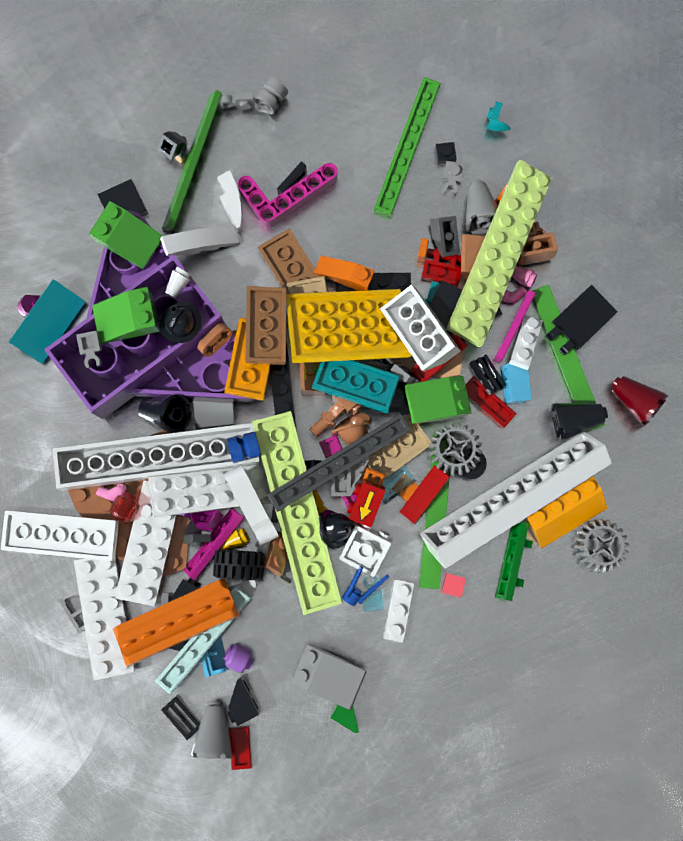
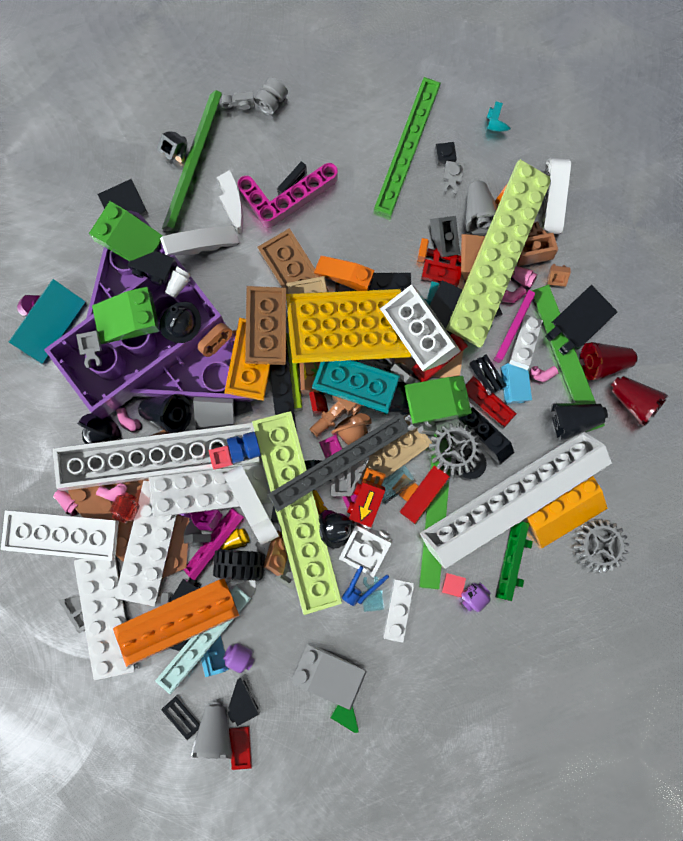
none -> bright pink cone [53,490,78,516]
none -> black helmet [77,413,120,444]
none -> bright pink arm [116,408,141,431]
none -> black slope [128,251,178,286]
none -> coral tile [208,445,233,470]
none -> black plate [234,402,254,418]
none -> lime tile [286,333,303,412]
none -> red slope [309,391,328,417]
none -> light grey plate [405,415,437,435]
none -> black slope [458,407,515,465]
none -> medium lavender head [461,582,491,612]
none -> bright pink arm [530,366,559,382]
none -> white beam [542,158,571,234]
none -> nougat tile [547,264,571,287]
none -> dark red cone [580,342,638,381]

